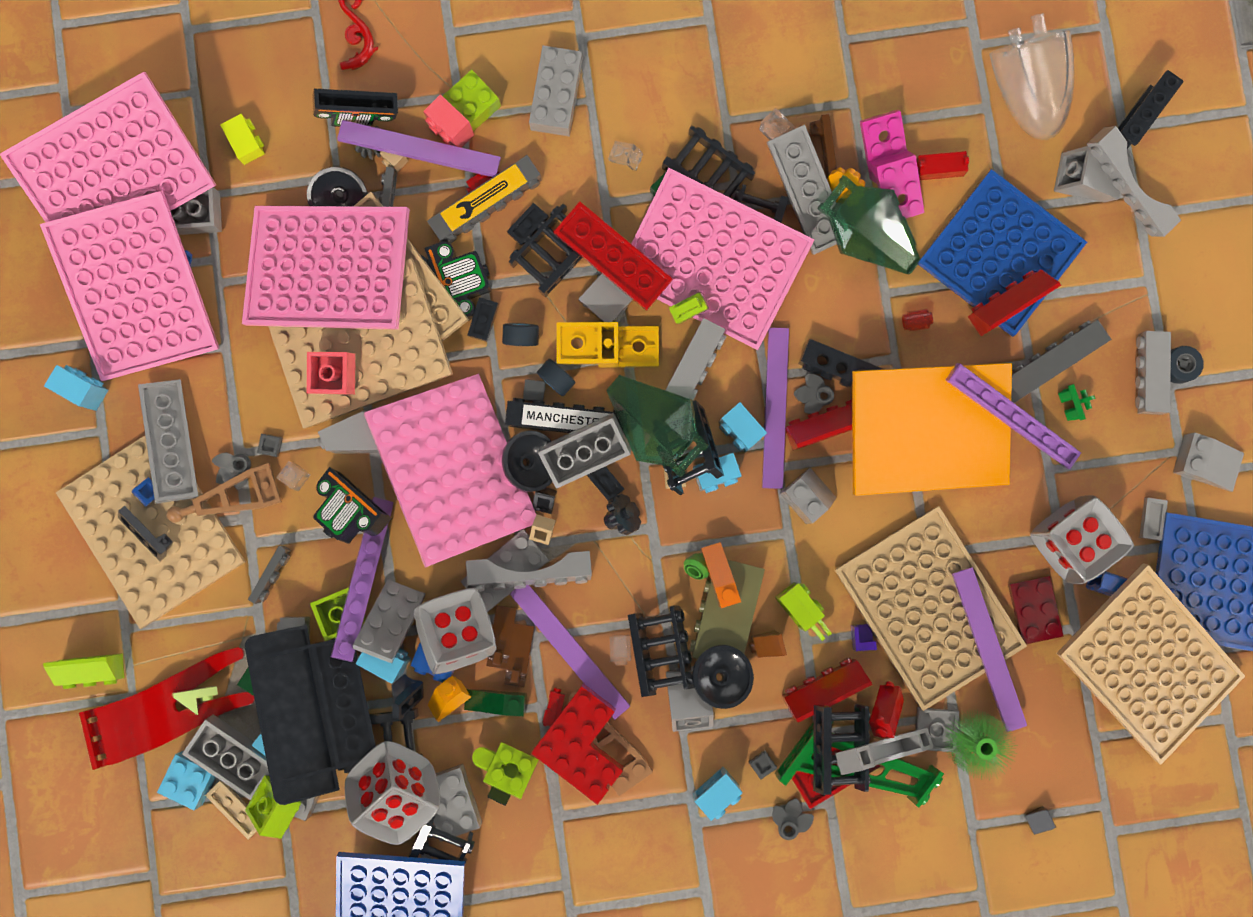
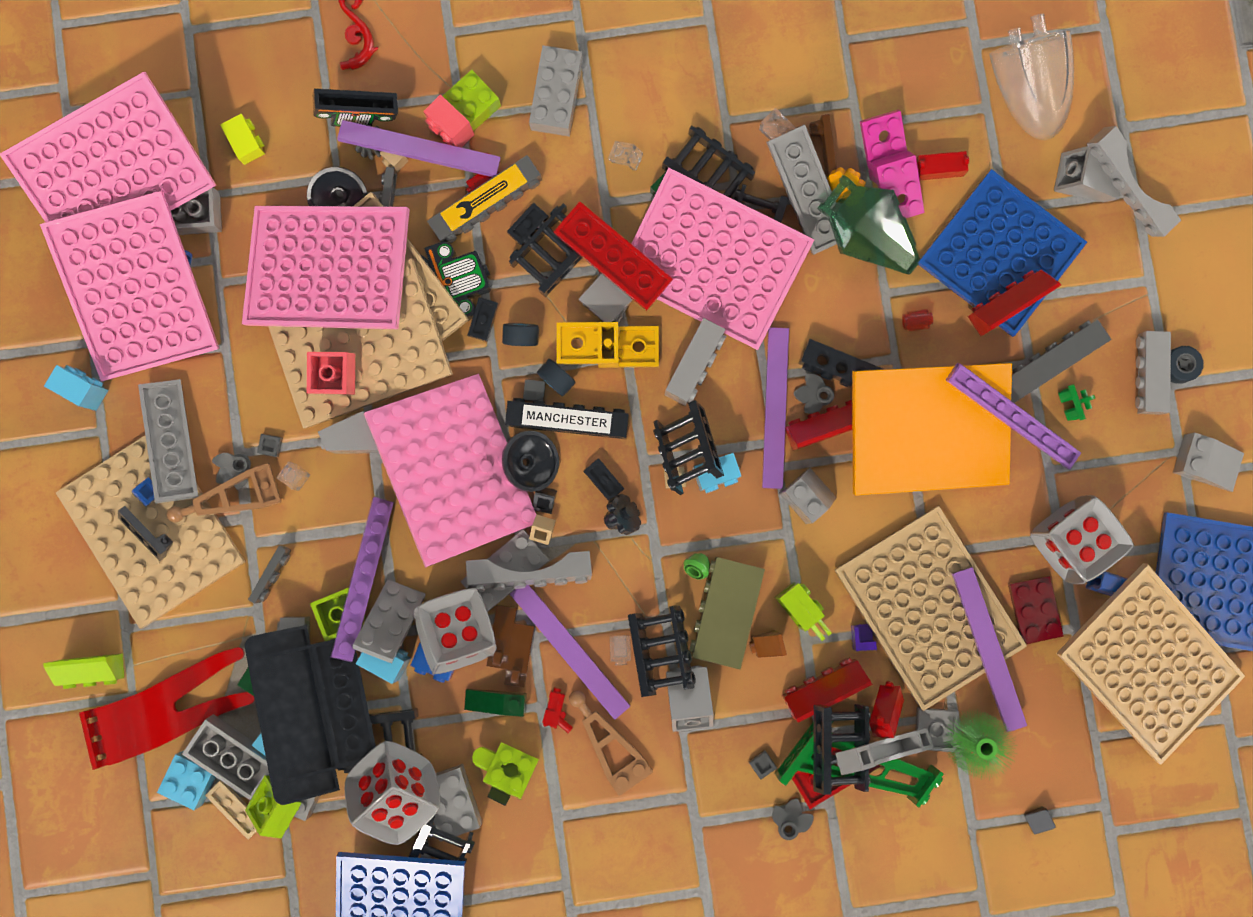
yellowish green slope [172,686,218,715] -> none
brick [313,467,392,544] -> none
black slope [391,674,424,721] -> none
light orange slope [428,676,471,722] -> none
red piece [531,683,624,805] -> none
light grey brick [538,413,631,489] -> none
clear green windscreen [606,375,709,477] -> none
lime piece [669,293,709,324] -> none
black dish [692,645,754,709] -> none
medium azure brick [693,767,743,821] -> none
orange slope [701,542,741,608] -> none
medium azure brick [719,402,767,452] -> none
black fence [1118,70,1184,149] -> none
light grey tile [1139,498,1168,541] -> none

